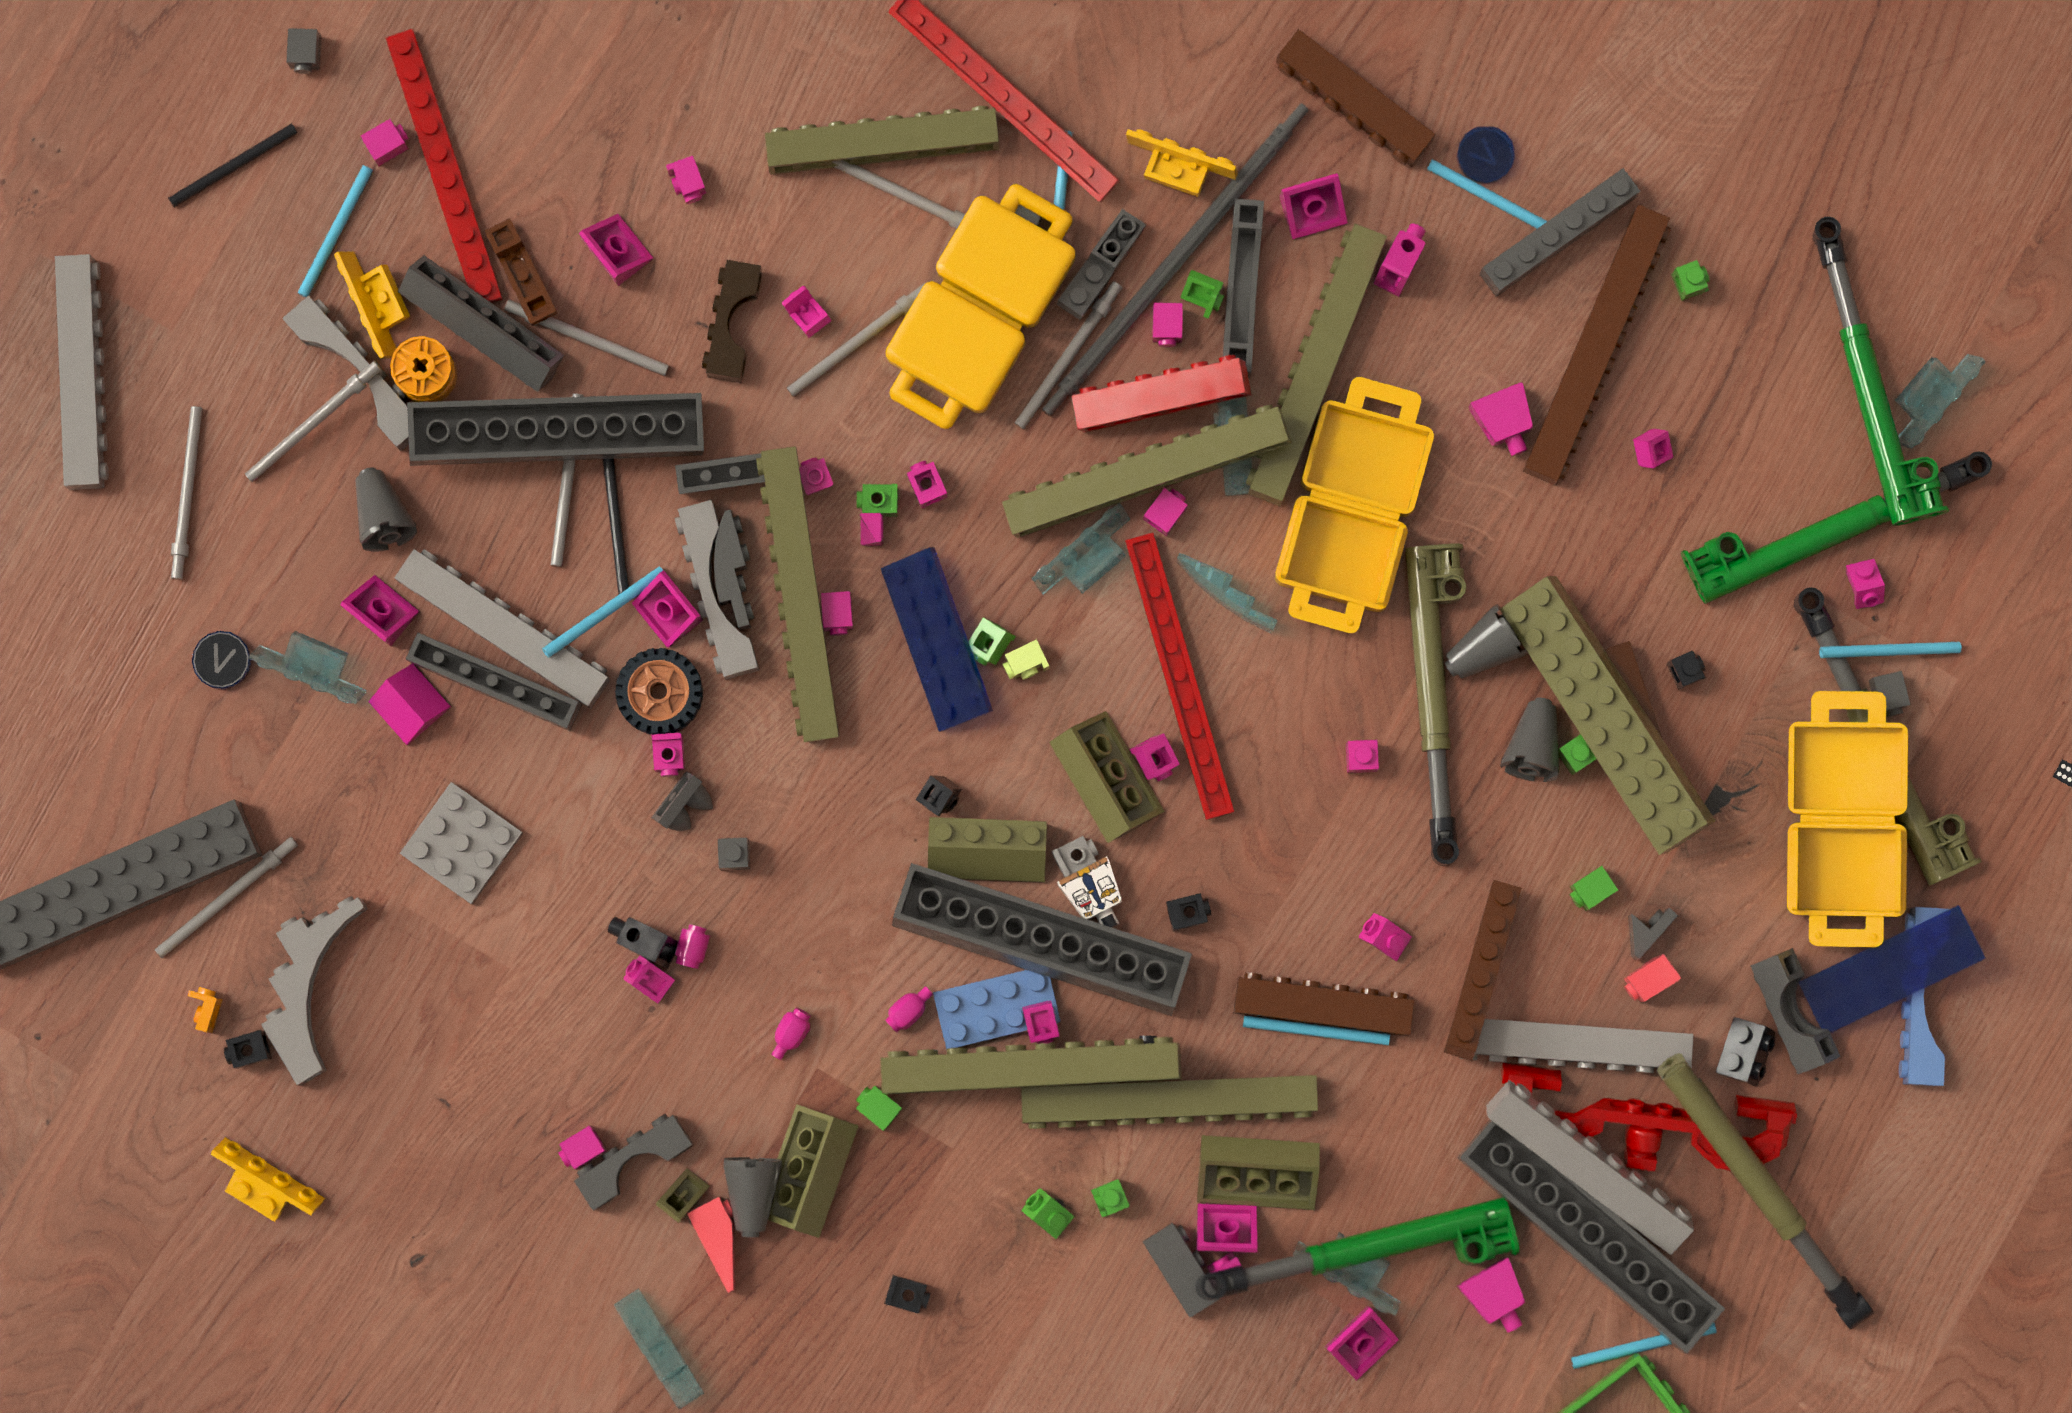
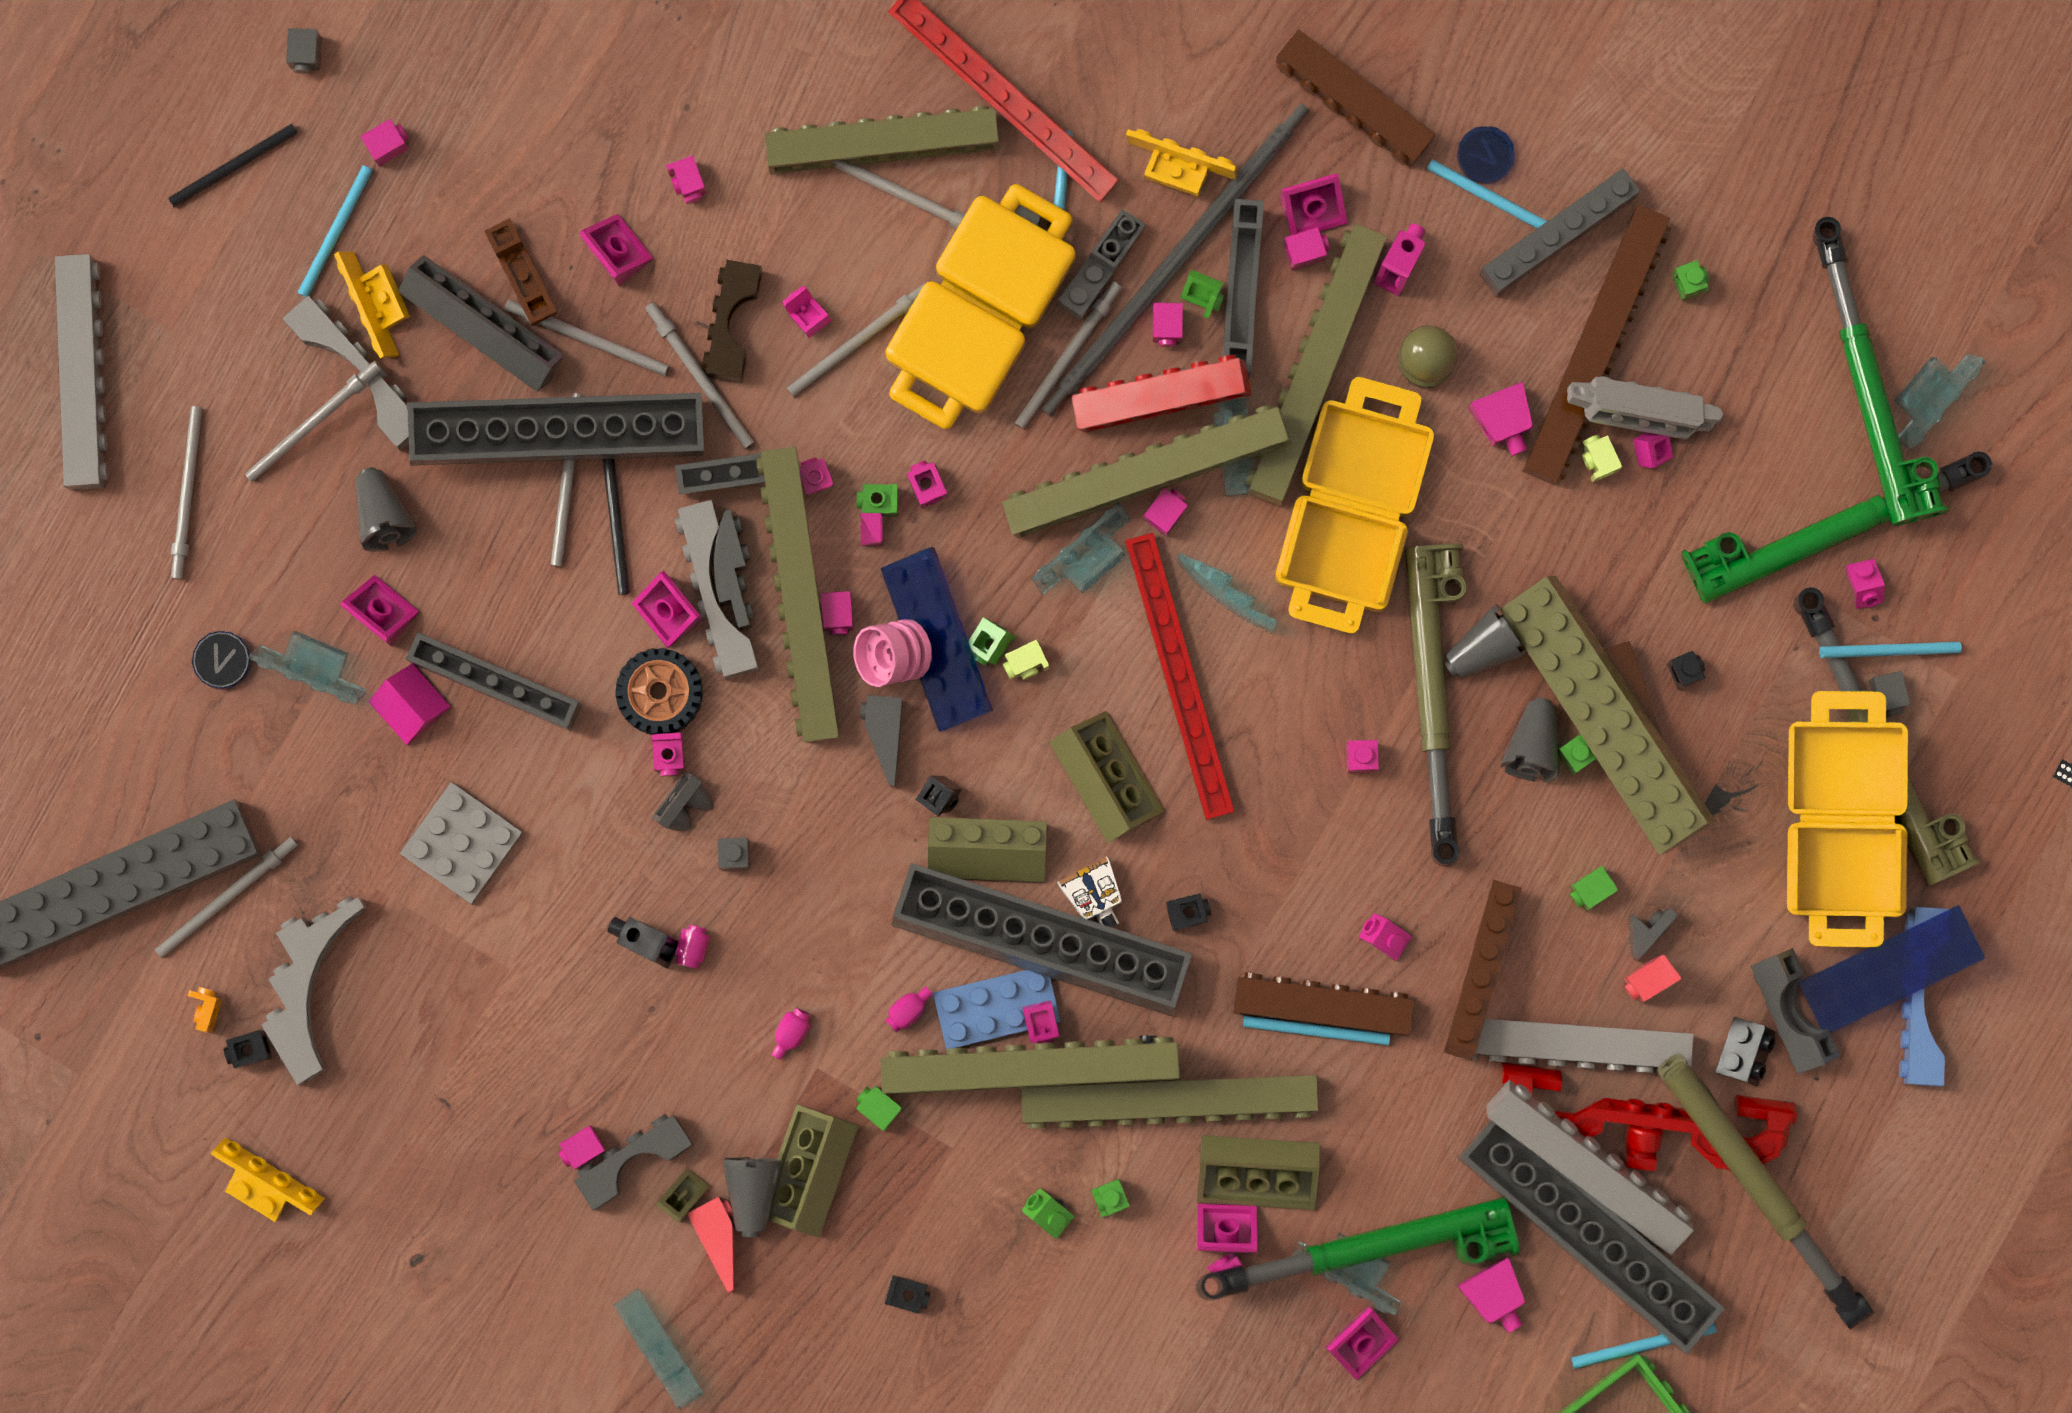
red plate [385,29,503,303] -> none
light orange wheel [390,336,457,402] -> none
light grey brick [394,549,610,709] -> none
medium azure piece [542,566,663,658] -> none
dark pink bracket [623,955,675,1004] -> none
light grey brick [1052,836,1099,878] -> none
dark pink brick [1130,733,1180,782] -> none
dark grey brick [1142,1223,1219,1318] -> none
none -> light grey bar [645,302,754,449]
none -> bright pink wheel [853,619,932,687]
none -> dark grey slope [860,695,903,788]
none -> dark pink brick [1283,228,1330,270]
none -> olive tile [1397,325,1458,388]
none -> light grey hinge [1567,377,1724,440]
none -> yellowish green brick [1582,435,1622,483]

